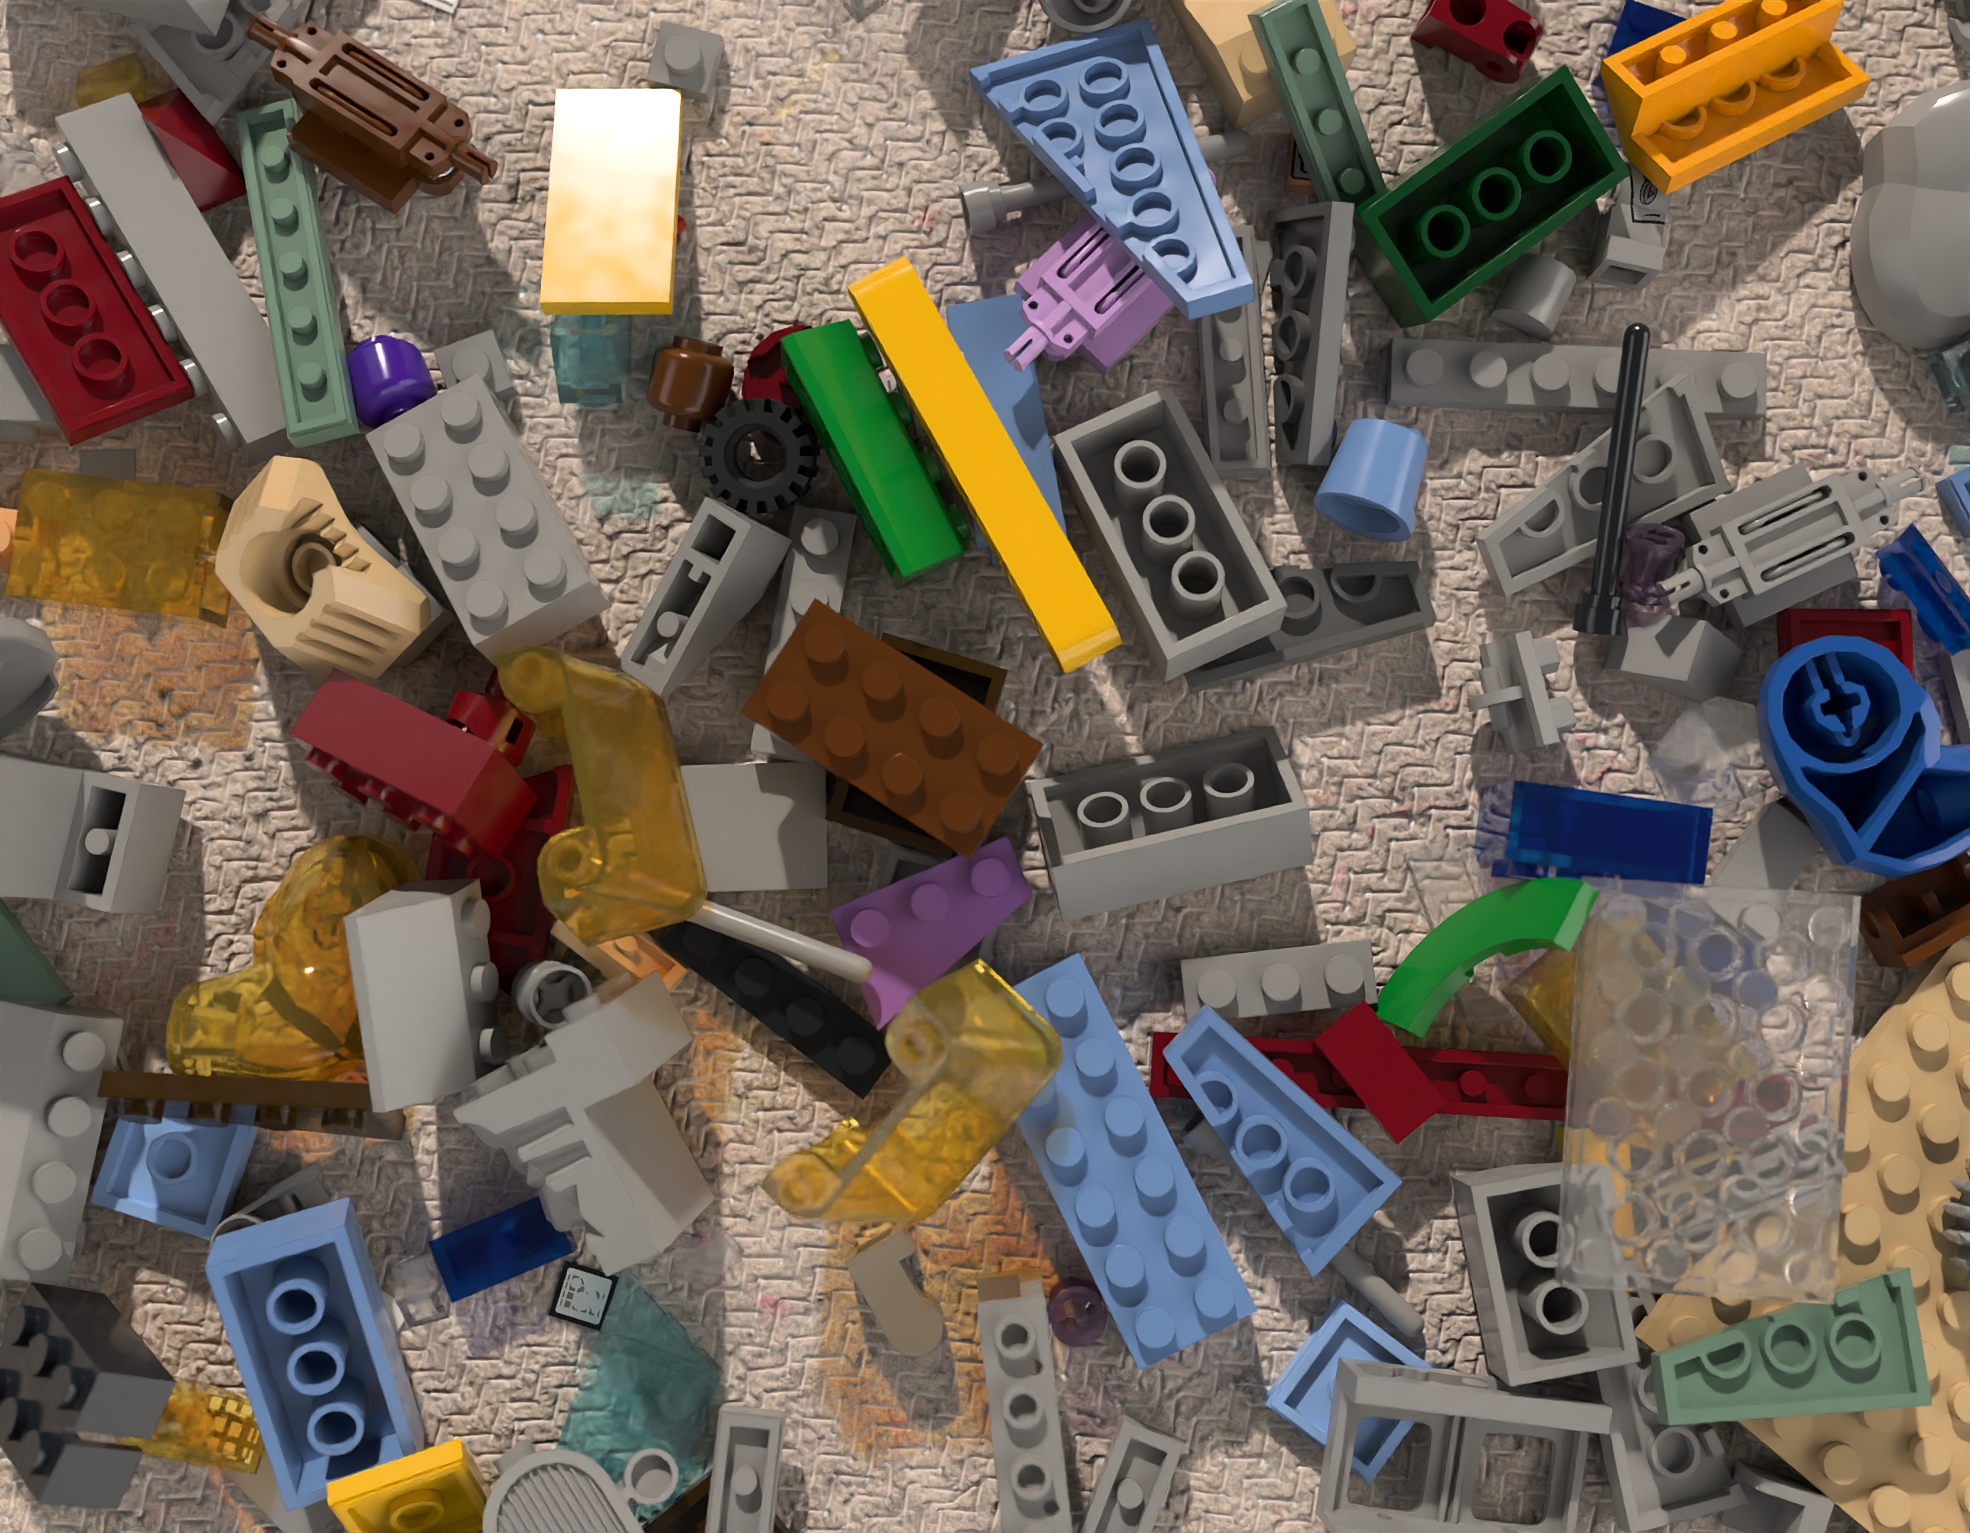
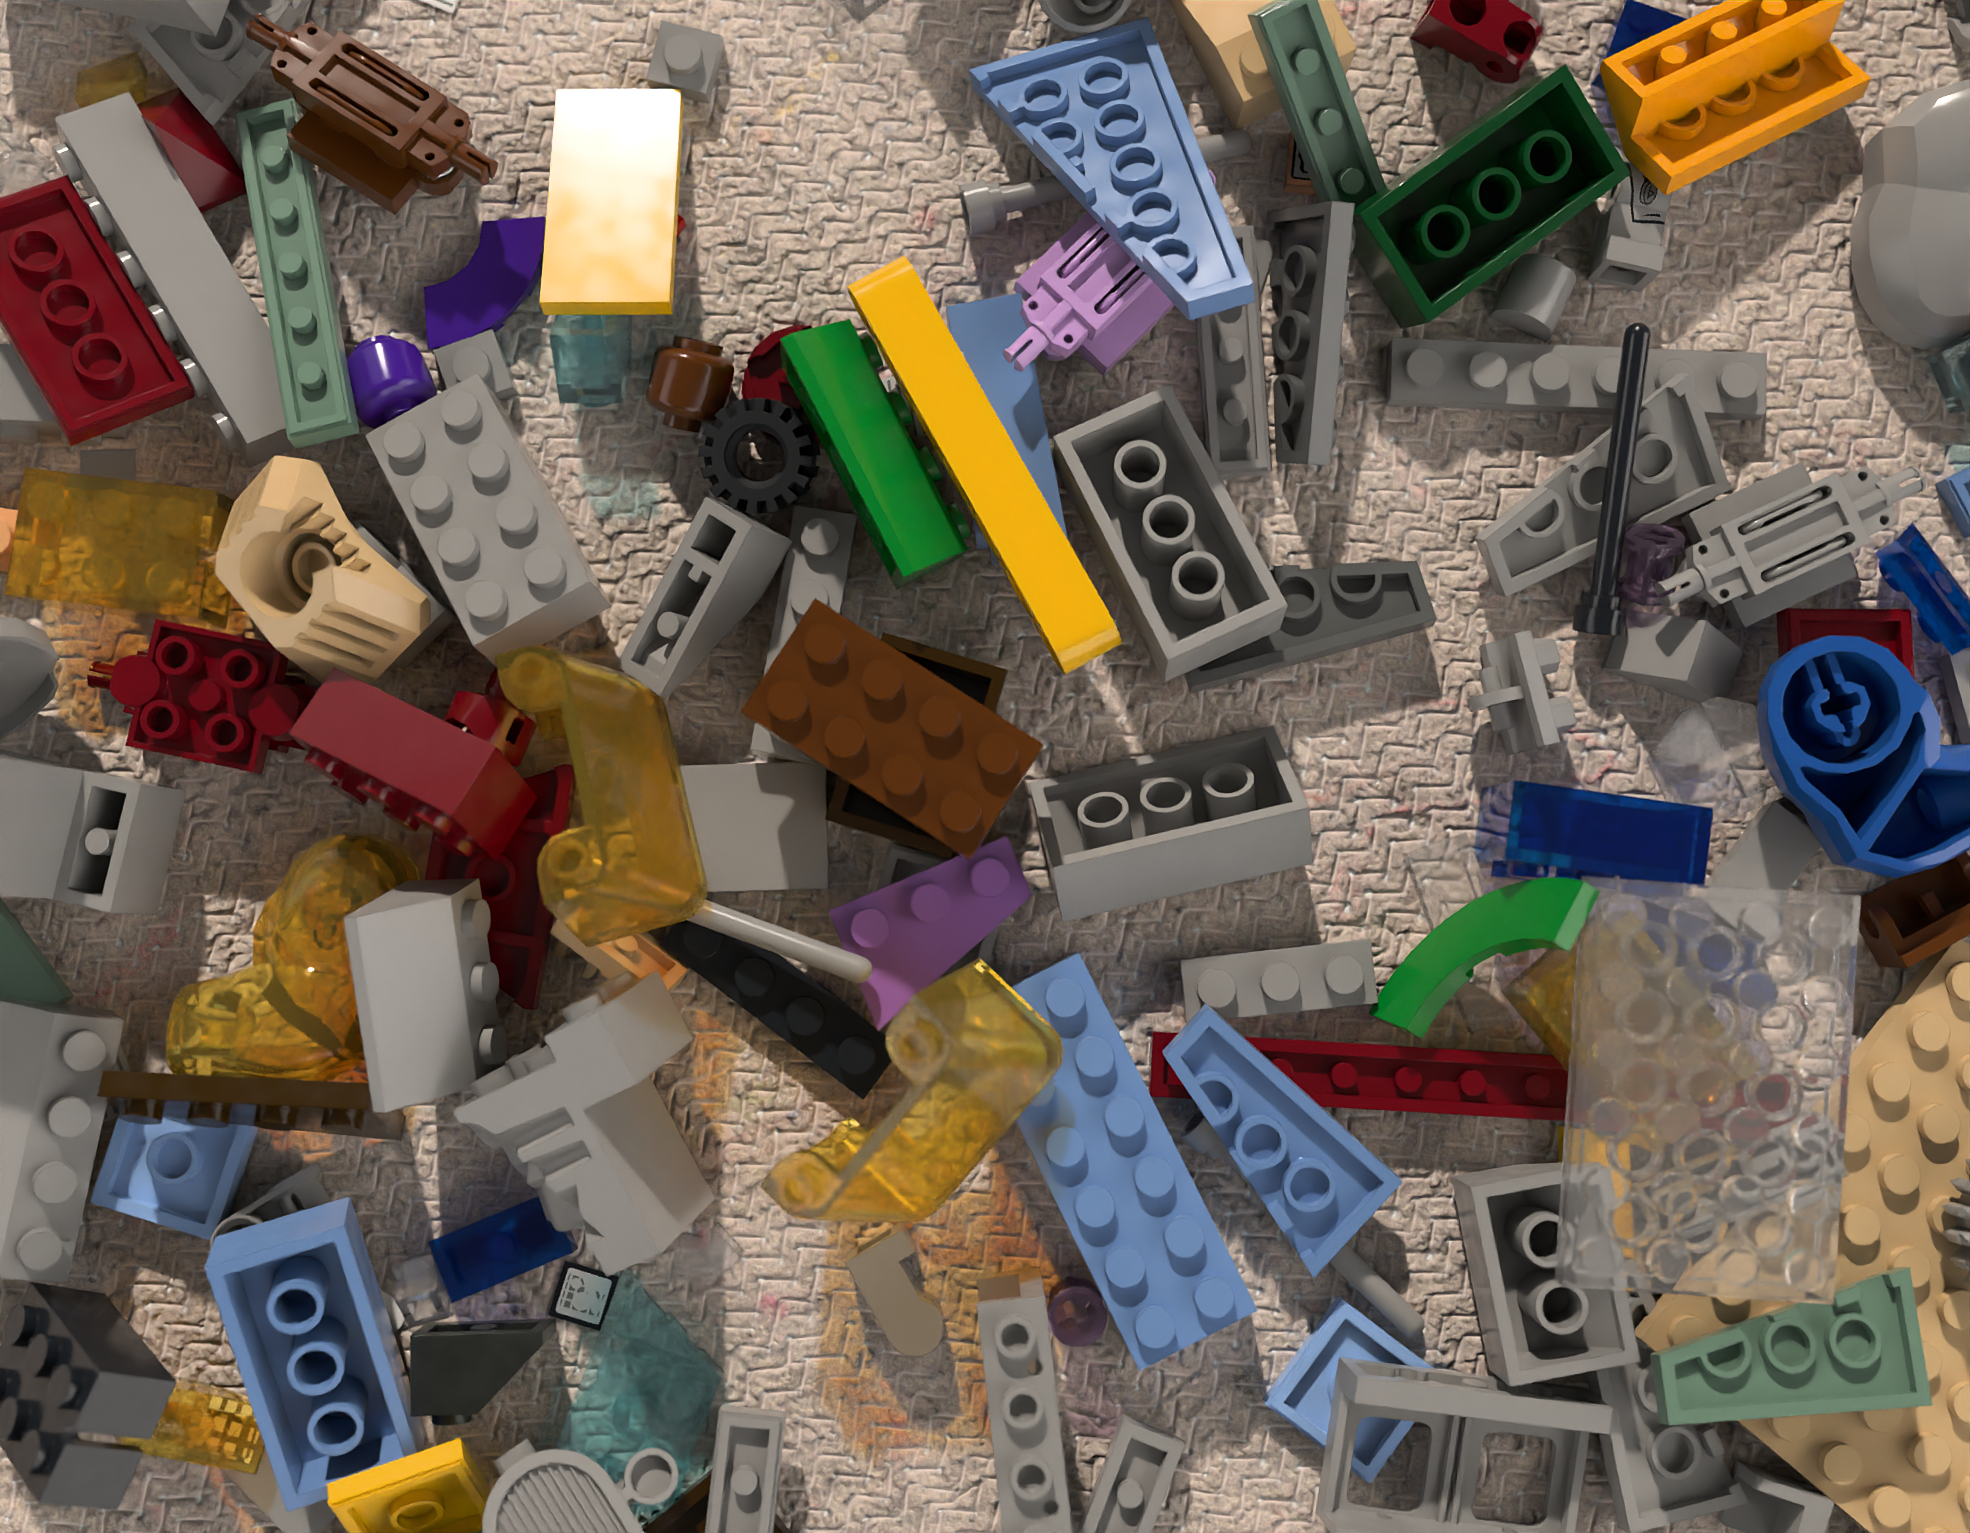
light grey wheel [511,959,593,1030] -> none
dark red tile [1311,1000,1448,1144] -> none
medium blue hat [1313,418,1429,542] -> none
none -> dark red piece [87,619,319,774]
none -> pearl dark grey slope [410,1319,556,1426]
none -> dark purple tile [424,216,546,355]

